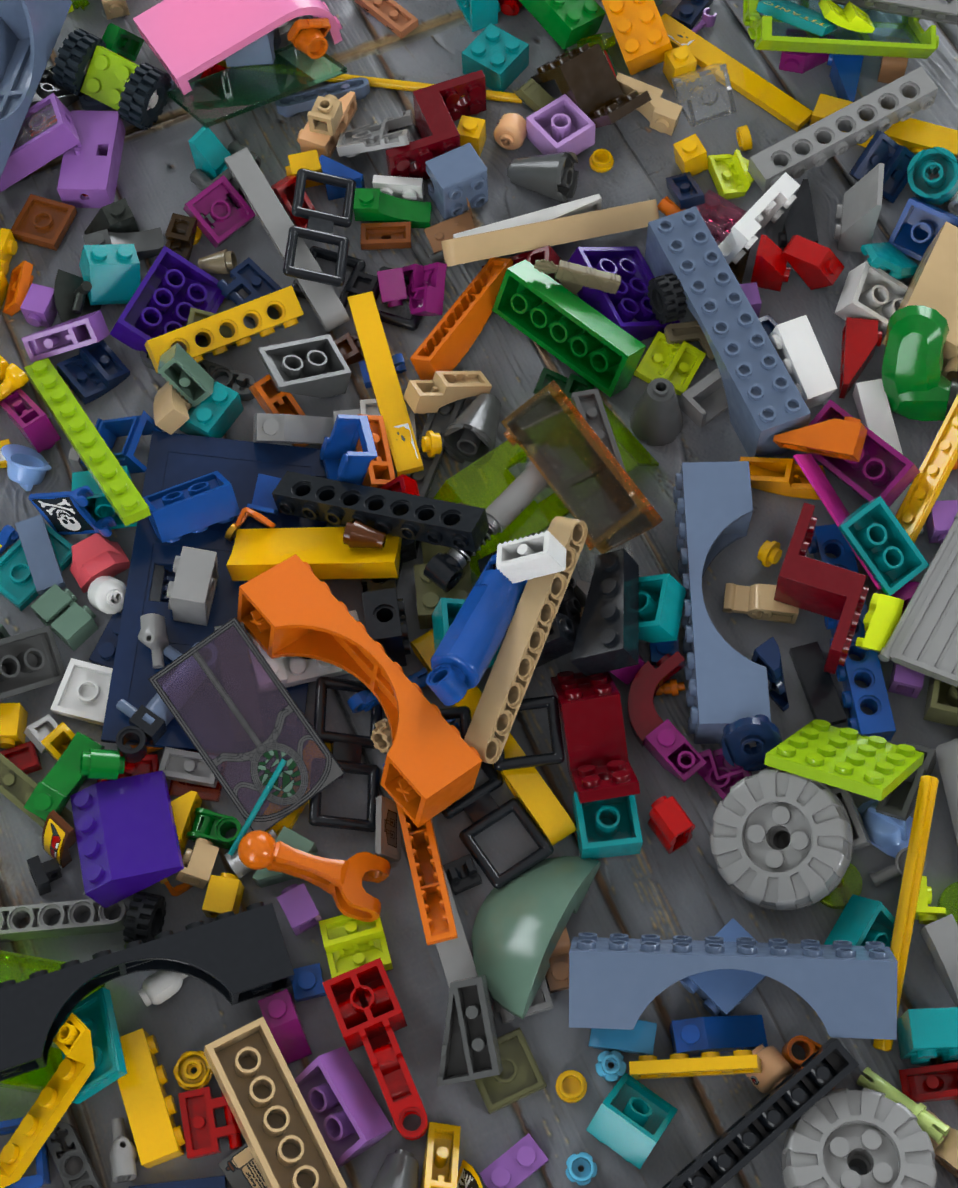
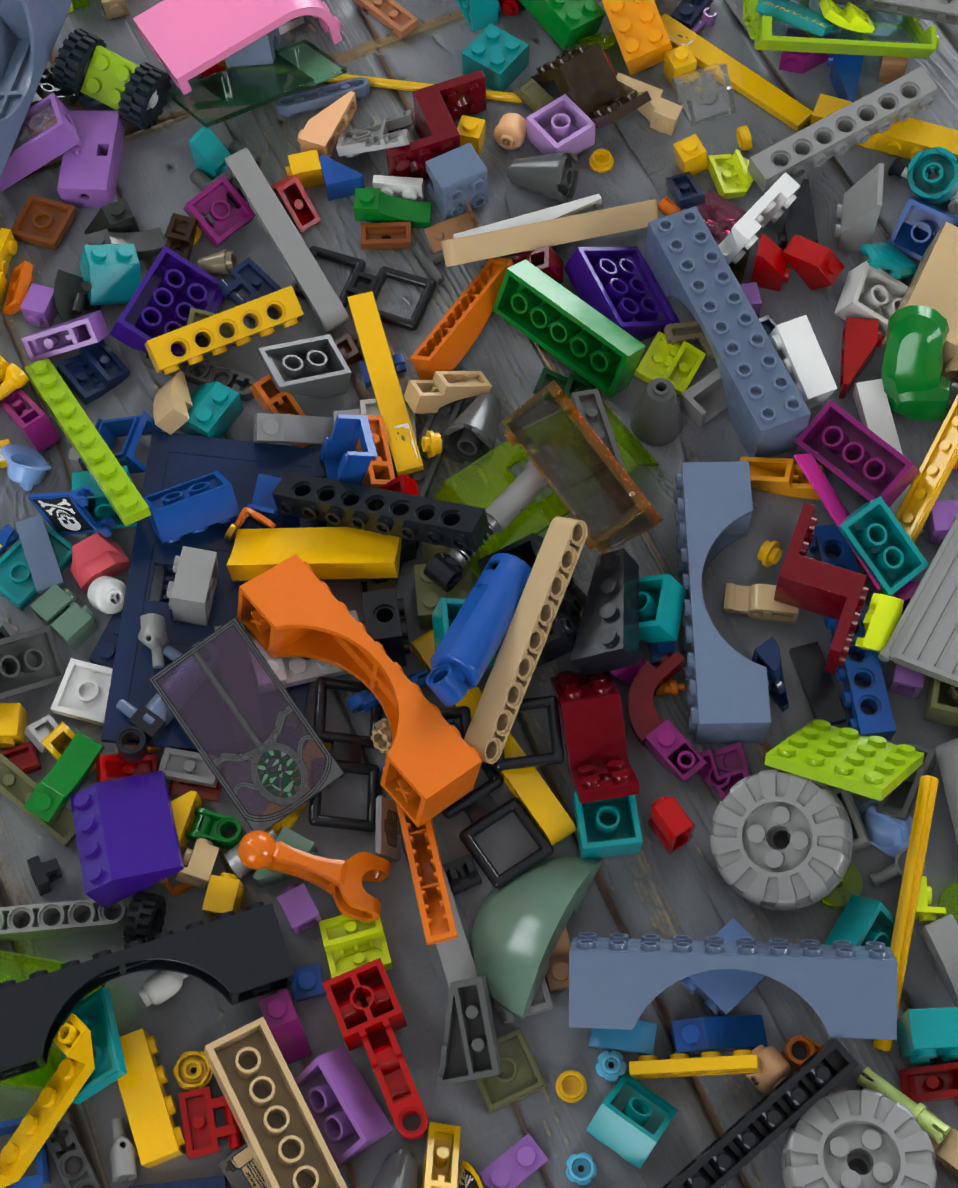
slope [42,810,77,868] -> none
green brick [80,749,125,780] -> none
green panel [102,23,144,62] -> none
sand green brick [158,343,214,407] -> none
teal axle [228,759,287,856] -> none
black bar [283,168,356,287] -> none
orange piece [287,18,331,59] -> none
tan brick [307,94,343,136] -> none
reddish brown cone [343,520,387,549] -> none
magenta brick [377,267,407,308] -> none
magenta slope [403,262,447,316] -> none
white brick [496,530,566,584] -> none
dark tan piece [534,259,621,295] -> none
black tyre [647,273,687,324] -> none
dark blue plate [721,714,782,771] -> none
orange slope [773,416,868,462] -> none
dark blue slope [849,130,915,203] -> none

